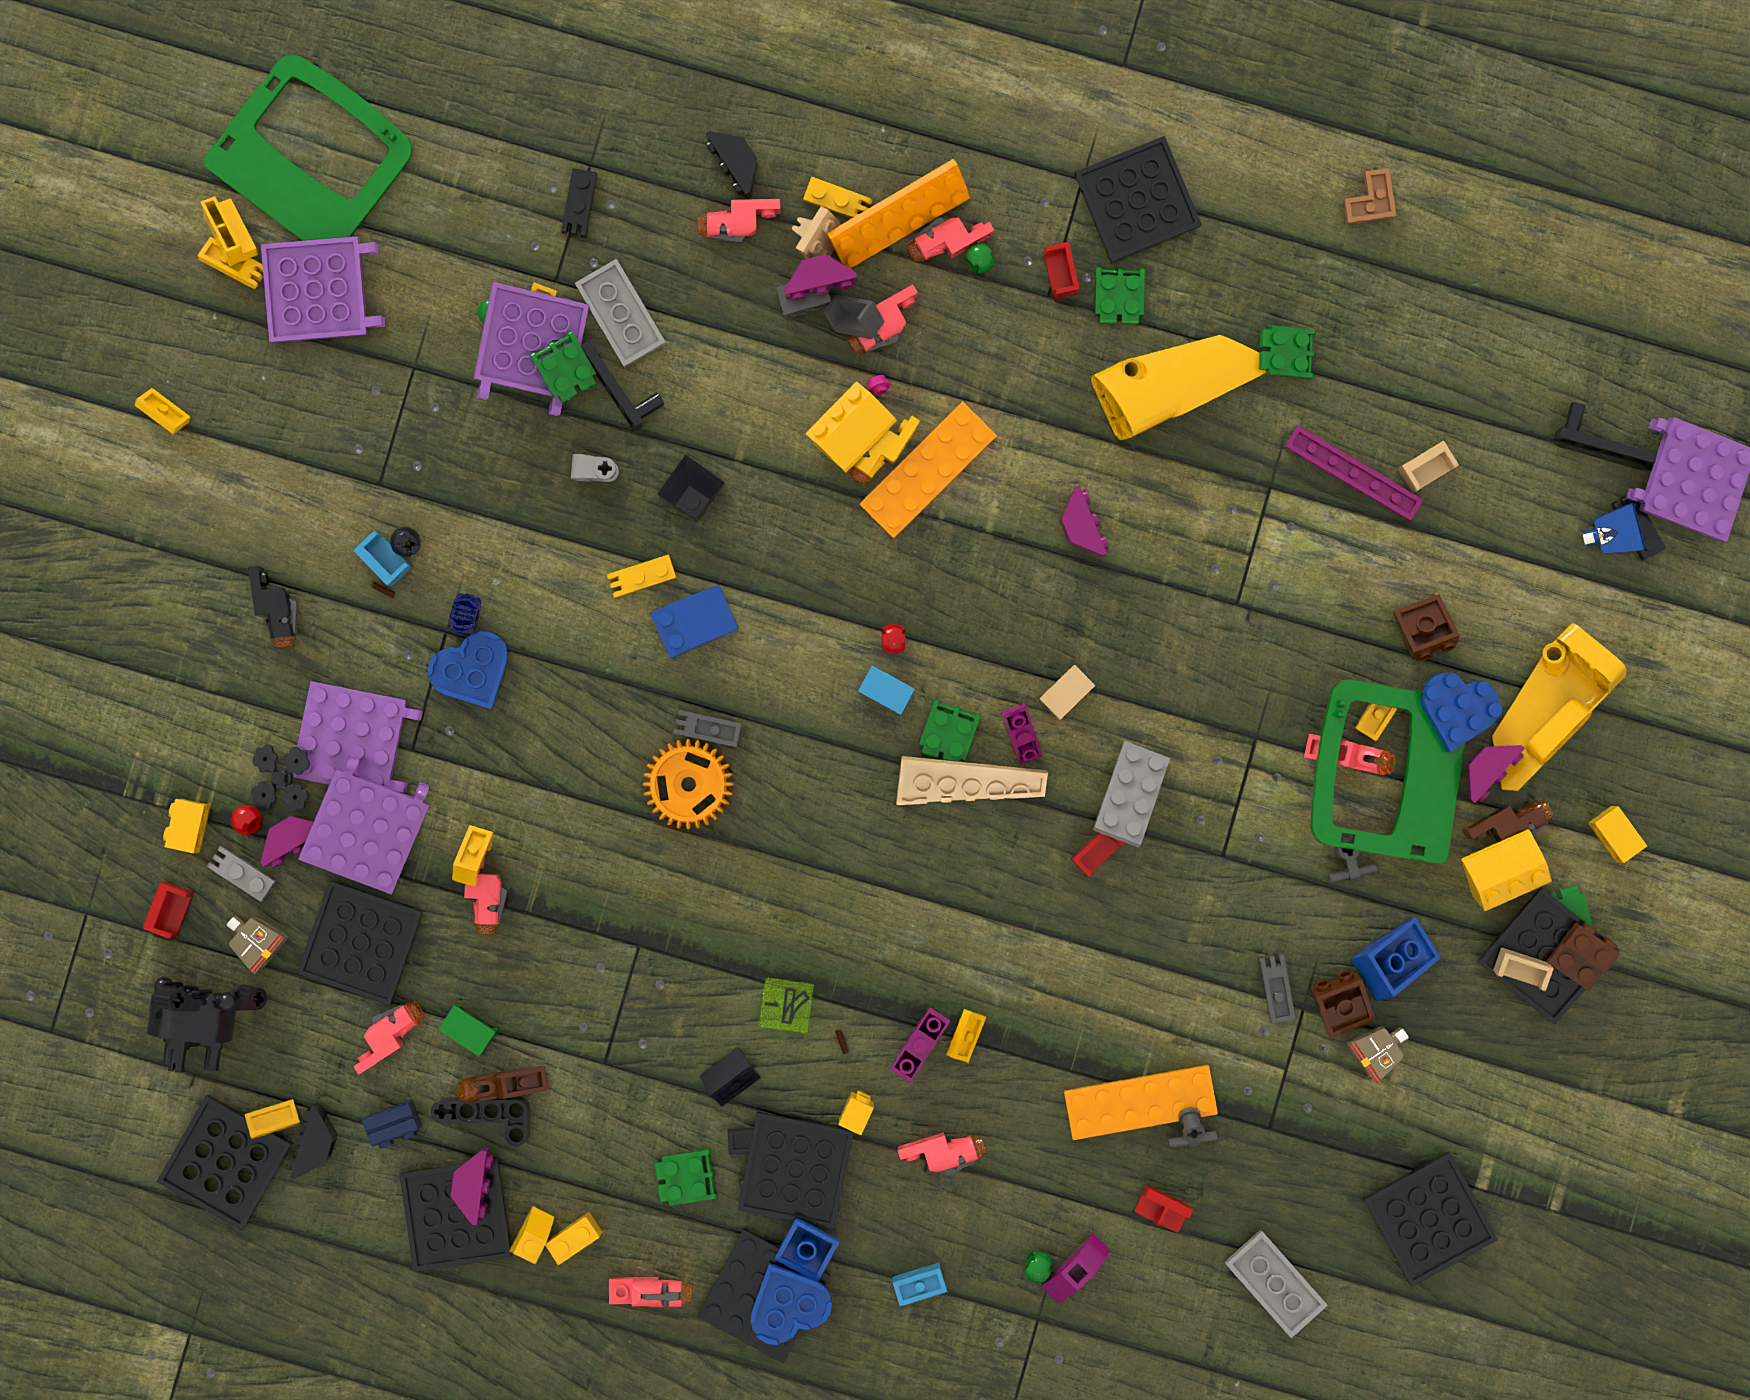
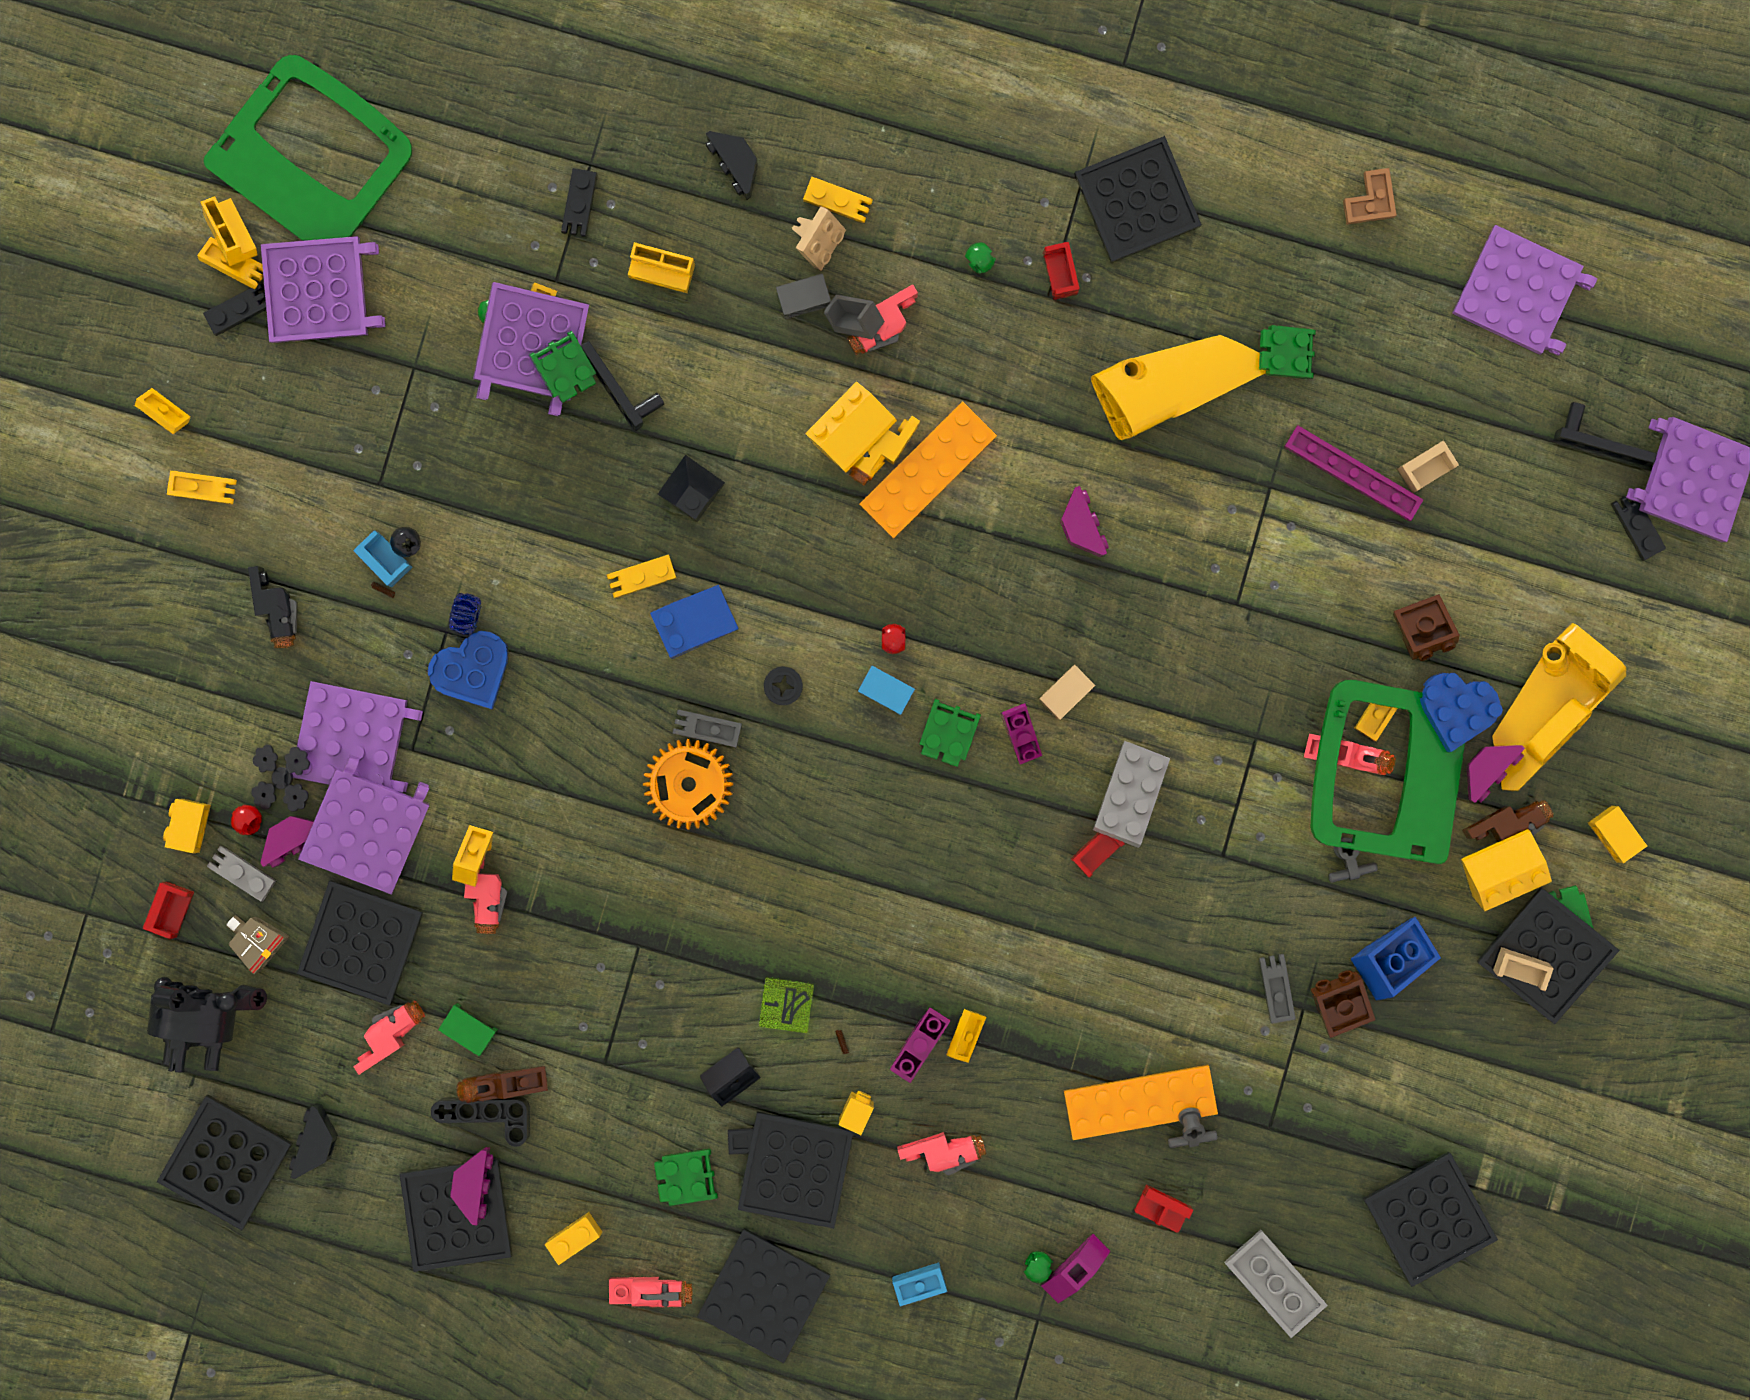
yellow tile [244,1099,300,1139] -> none
dark blue brick [362,1100,422,1149] -> none
yellow slope [510,1206,554,1264] -> none
light grey piece [571,454,619,482] -> none
light grey plate [575,259,666,368] -> none
coral plate [697,199,781,243] -> none
blue plate [750,1263,832,1345] -> none
blue slope [774,1217,840,1281] -> none
magenta slope [784,255,857,301] -> none
light orange plate [827,159,970,269] -> none
dark pink plate [867,375,891,396] -> none
tan wing [896,756,1048,805] -> none
coral plate [907,217,994,263] -> none
green plate [1094,266,1145,325] -> none
dark tan torso [1345,1026,1409,1084] -> none
reddish brown plate [1546,922,1620,991] -> none
blue torso [1583,502,1646,553] -> none
none -> yellow hinge [167,470,237,504]
none -> black hinge [203,283,266,336]
none -> yellow piece [628,242,695,293]
none -> black gear [764,666,803,705]
none -> medium lavender plate [1452,225,1597,356]

